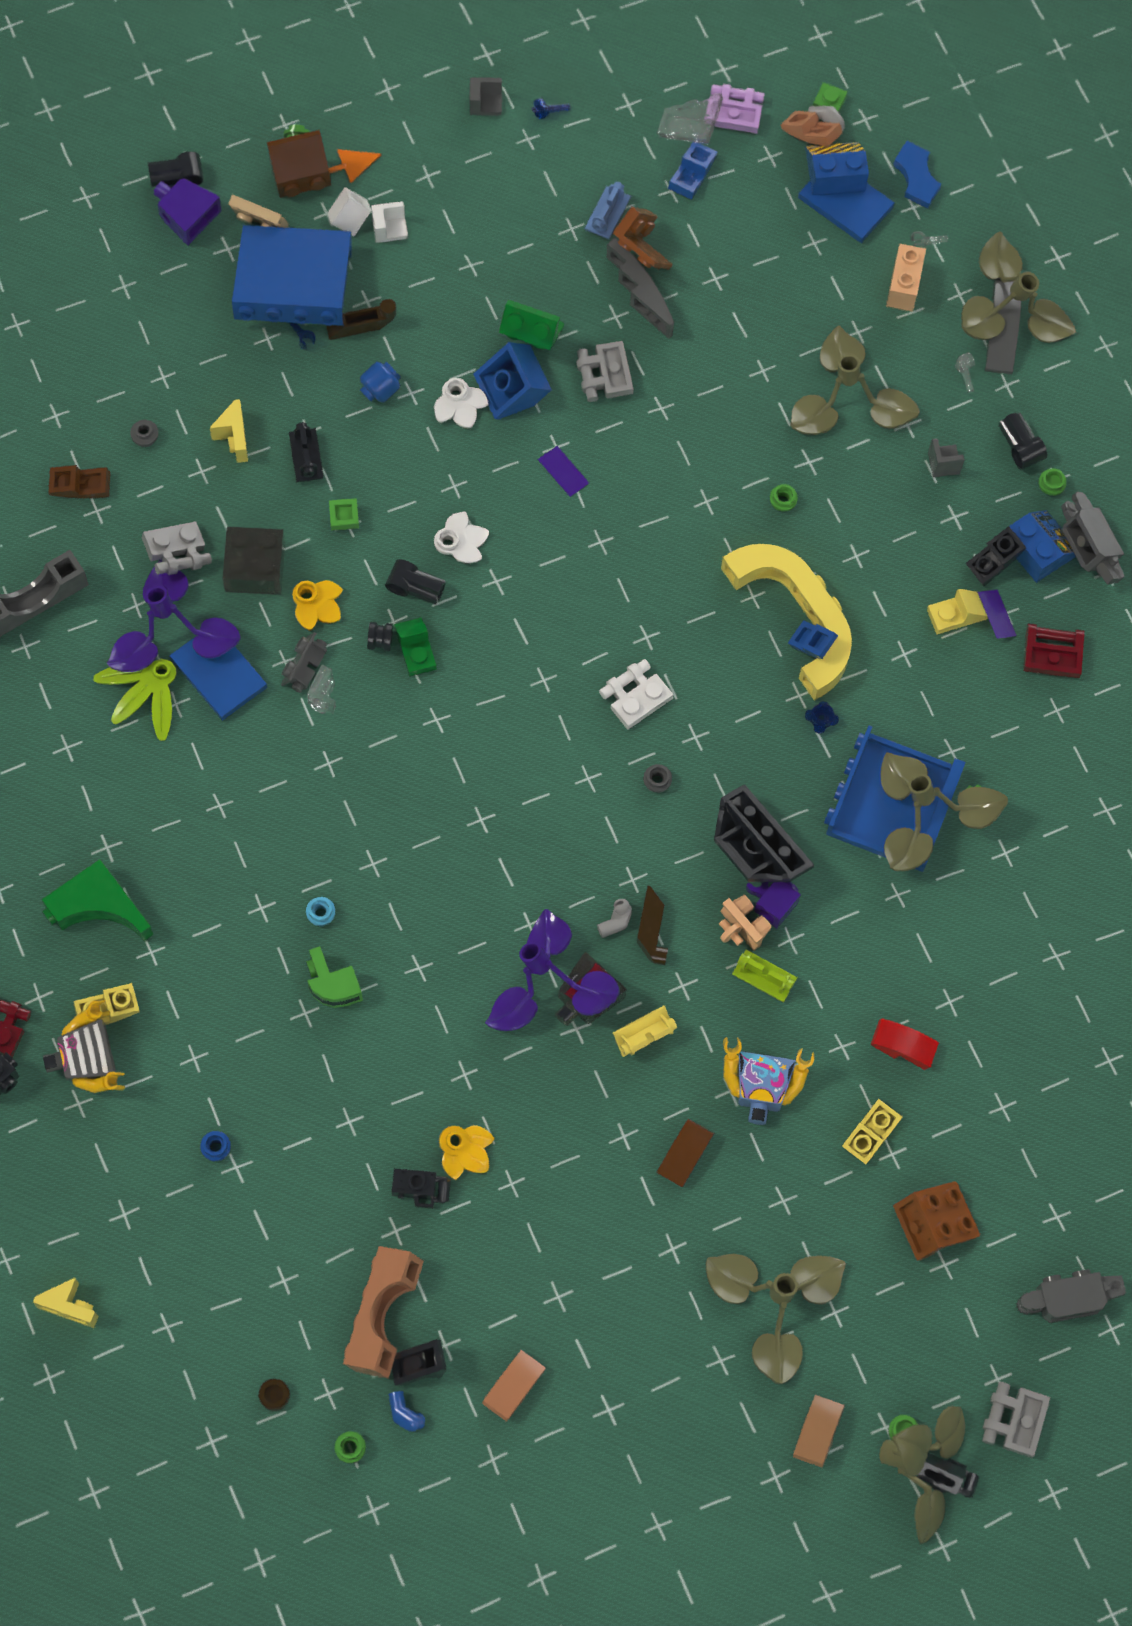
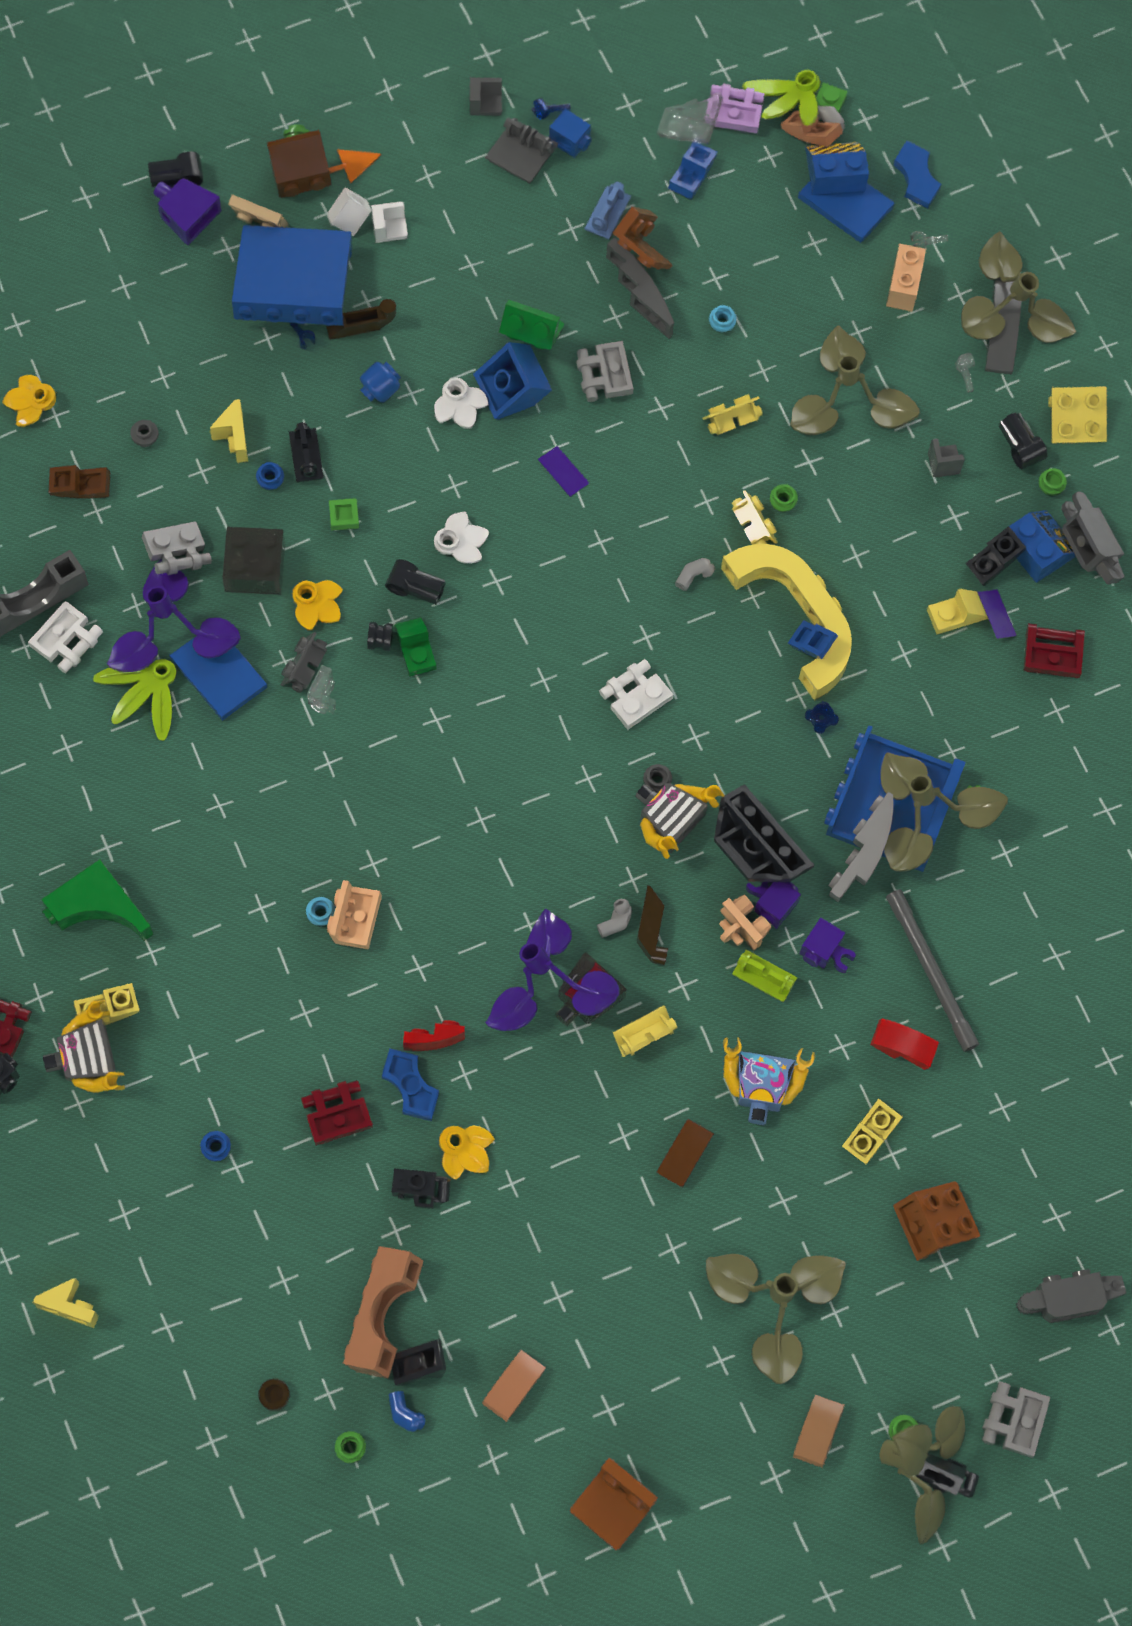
bright green brick [306,947,363,1008] -> none
none -> yellow plate [3,375,56,427]
none -> white plate [28,601,103,673]
none -> blue plate [256,462,284,490]
none -> dark red plate [301,1080,373,1146]
none -> light nougat bracket [327,880,382,949]
none -> blue tile [382,1048,439,1121]
none -> red slope [403,1020,465,1051]
none -> dark grey hinge [485,117,558,184]
none -> blue brick [549,109,592,158]
none -> dark orange bracket [570,1458,658,1550]
none -> torso [635,783,725,859]
none -> light grey arm [675,558,715,591]
none -> light yellow hinge [703,394,763,435]
none -> medium azure plate [709,305,736,332]
none -> light yellow hinge [732,490,778,545]
none -> lime plant [742,70,820,126]
none -> dark purple brick [799,917,856,973]
none -> light grey slope [828,792,893,902]
none -> dark grey piece [886,889,980,1052]
none -> light yellow hinge [1048,387,1107,443]

